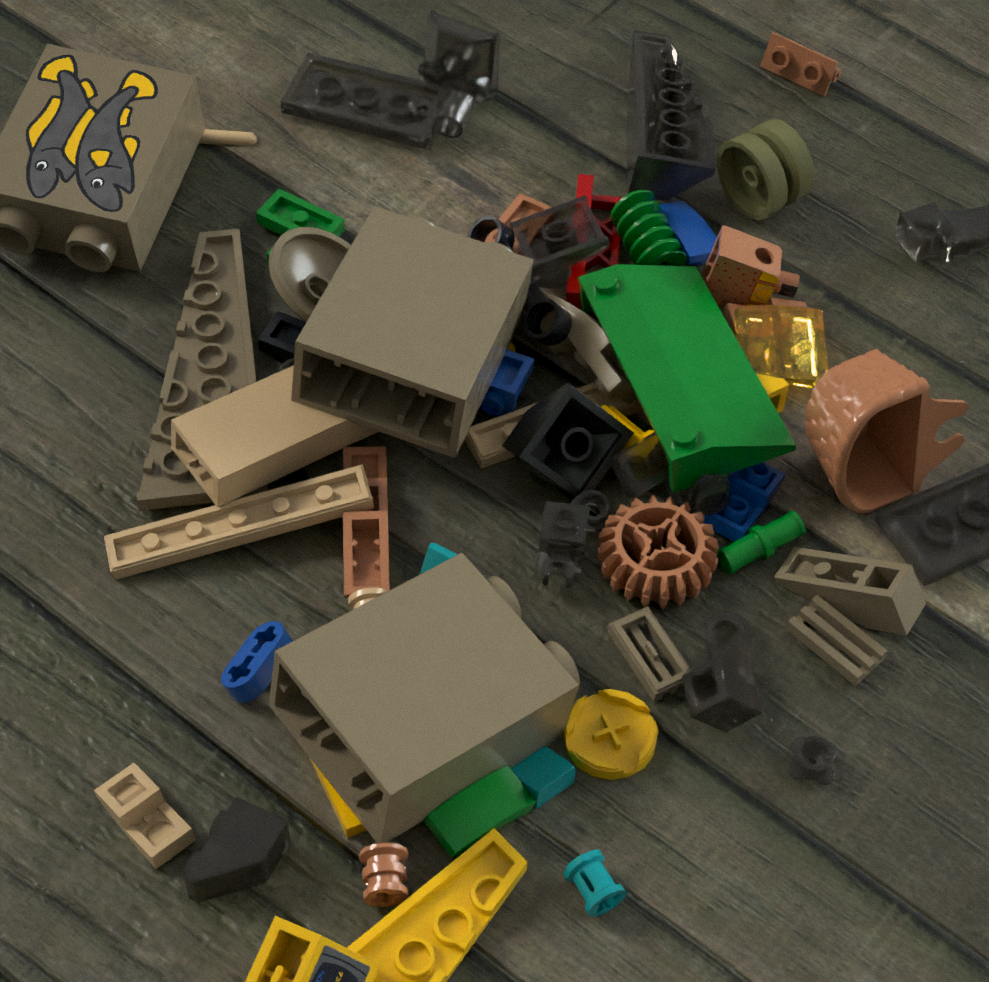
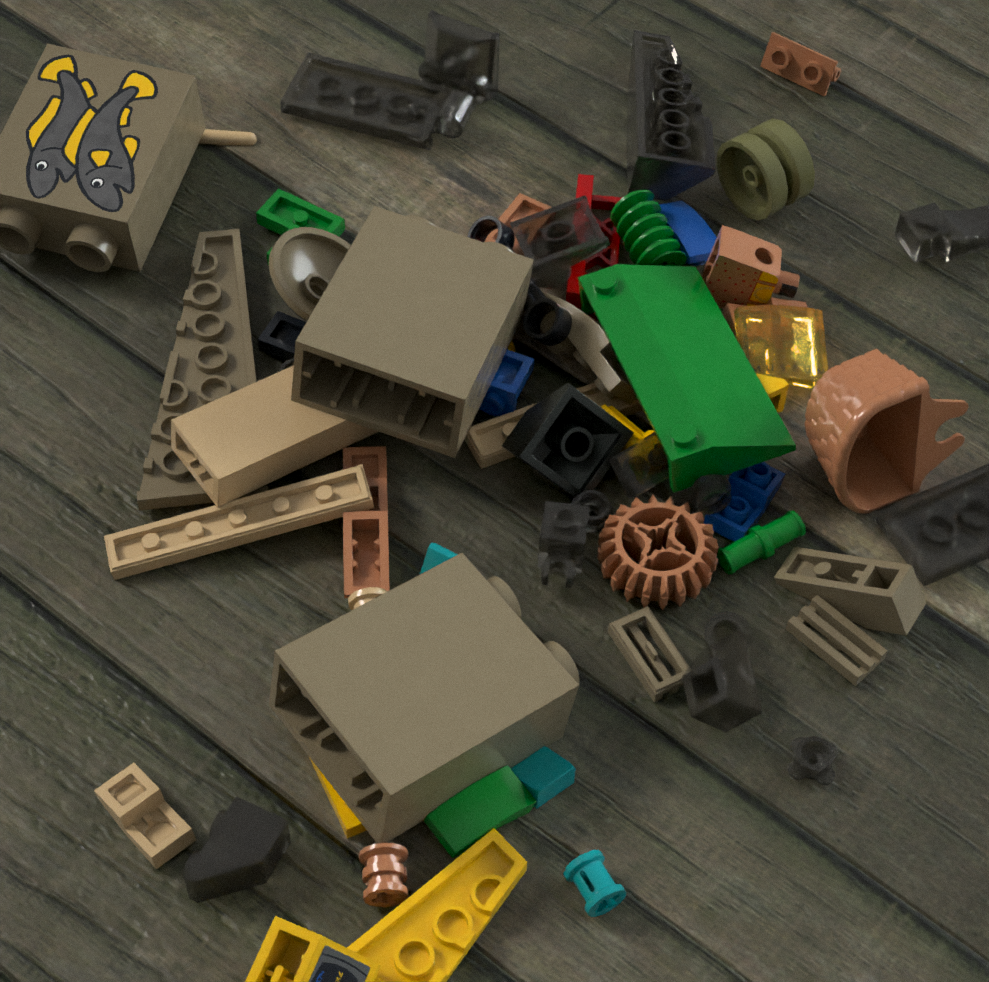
blue beam [221,621,293,703] -> none
yellow tile [563,689,658,780] -> none

